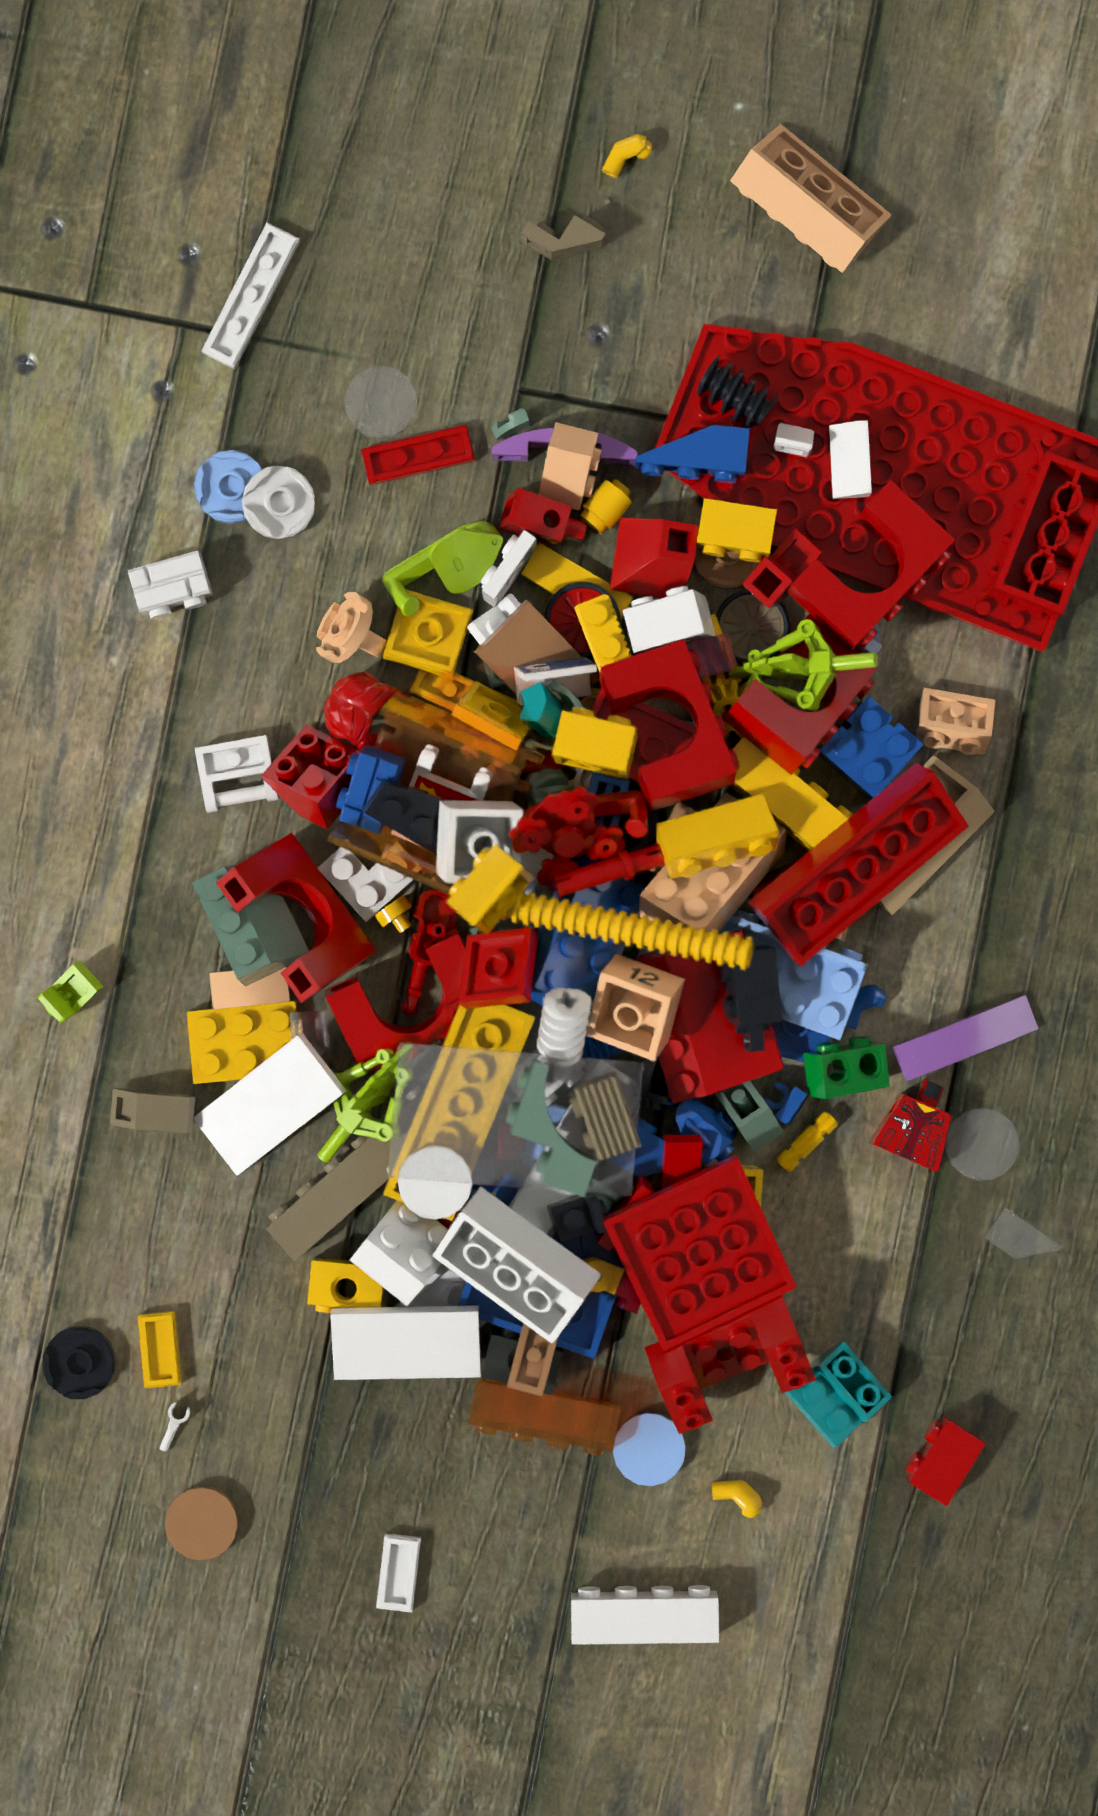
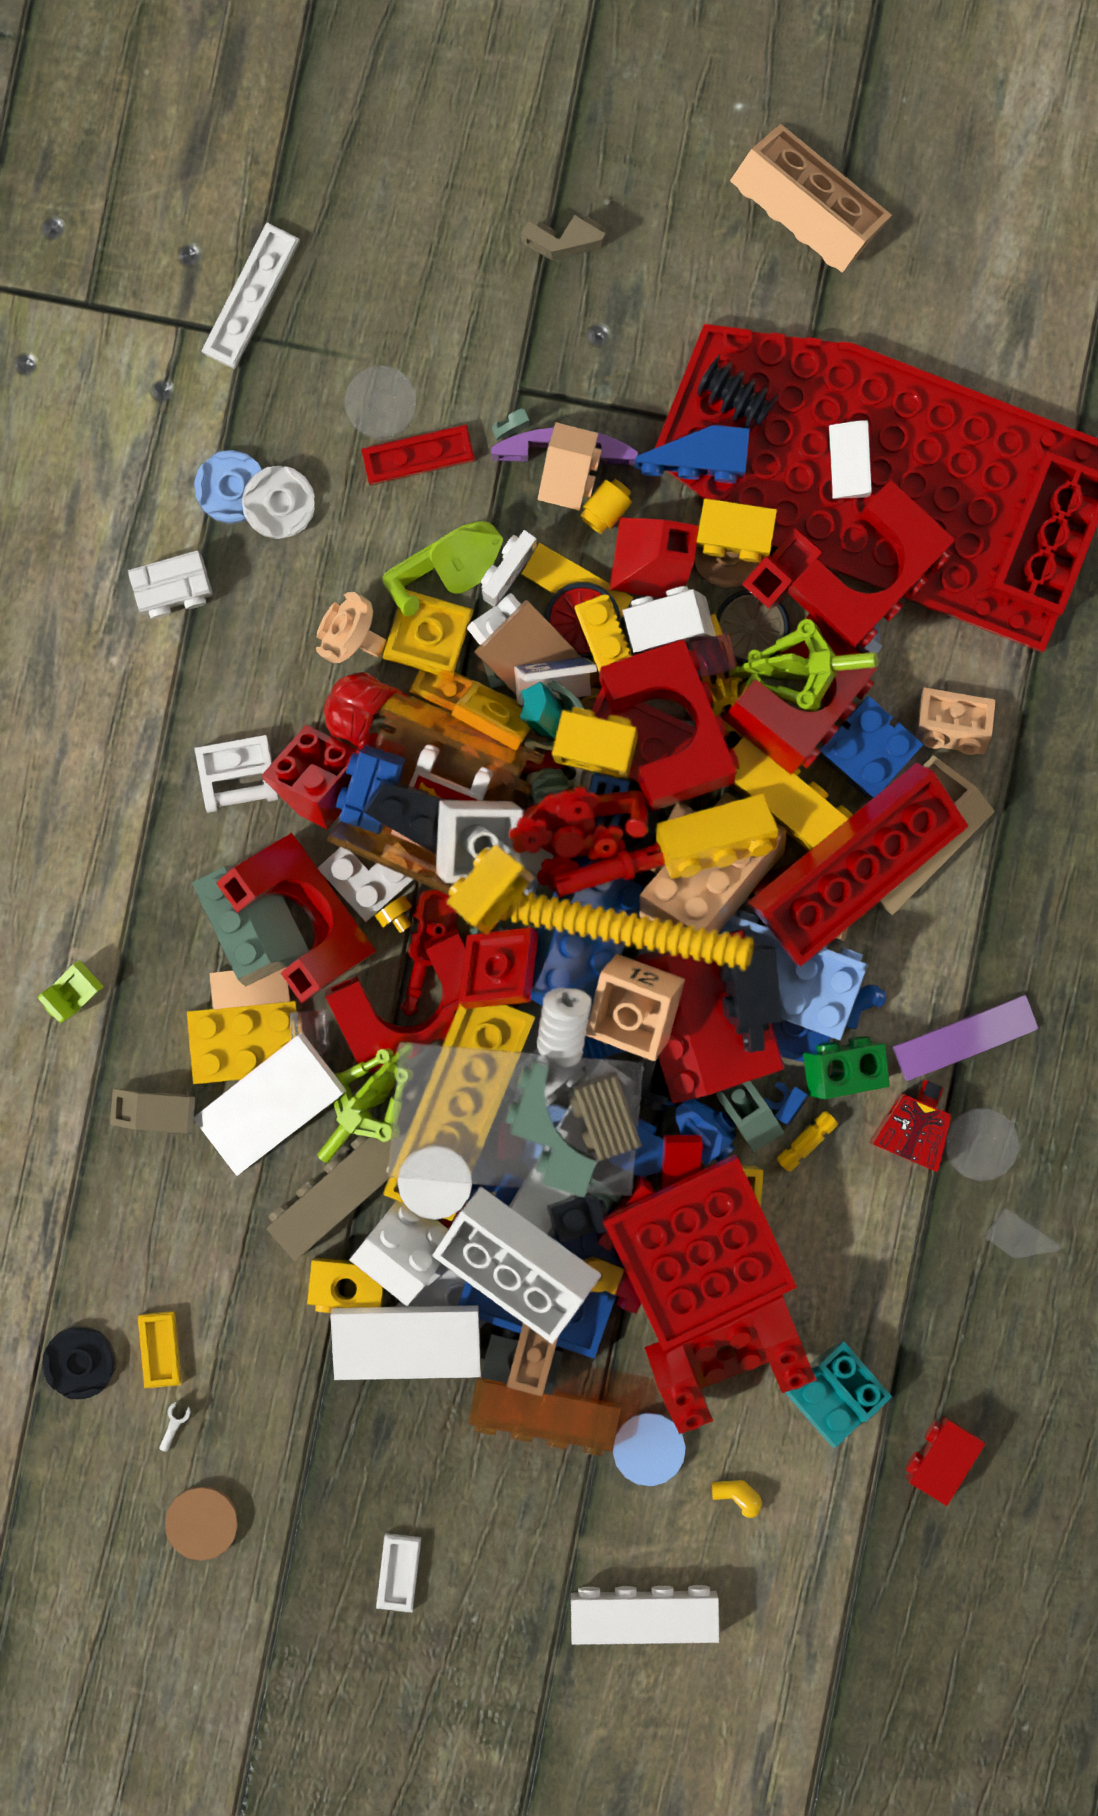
red torso [497,488,587,546] -> none
yellow arm [602,134,653,178] -> none
white slope [773,423,814,457] -> none

